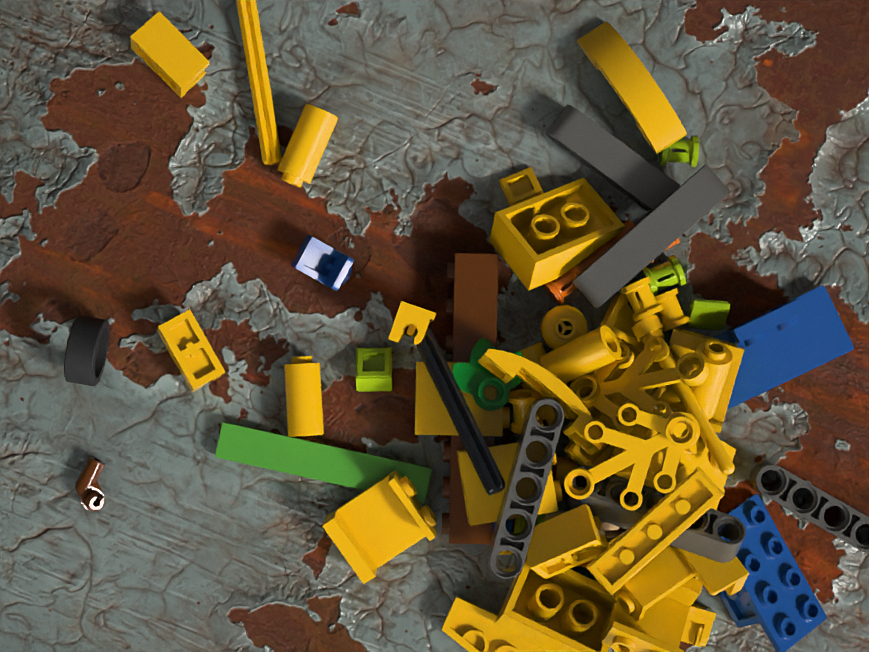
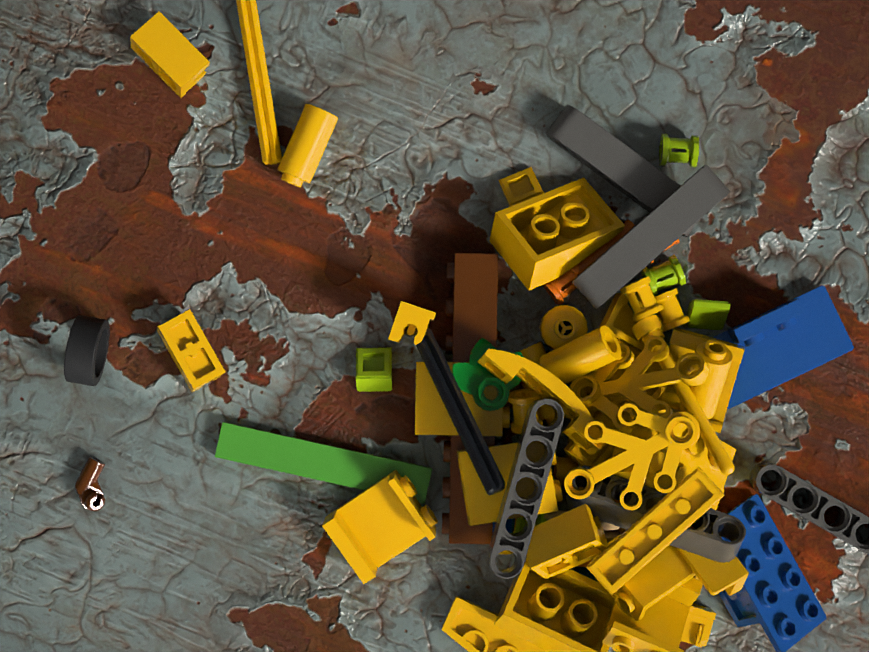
yellow brick [284,356,324,437] -> none
blue bracket [290,234,354,291] -> none
yellow slope [577,21,687,154] -> none

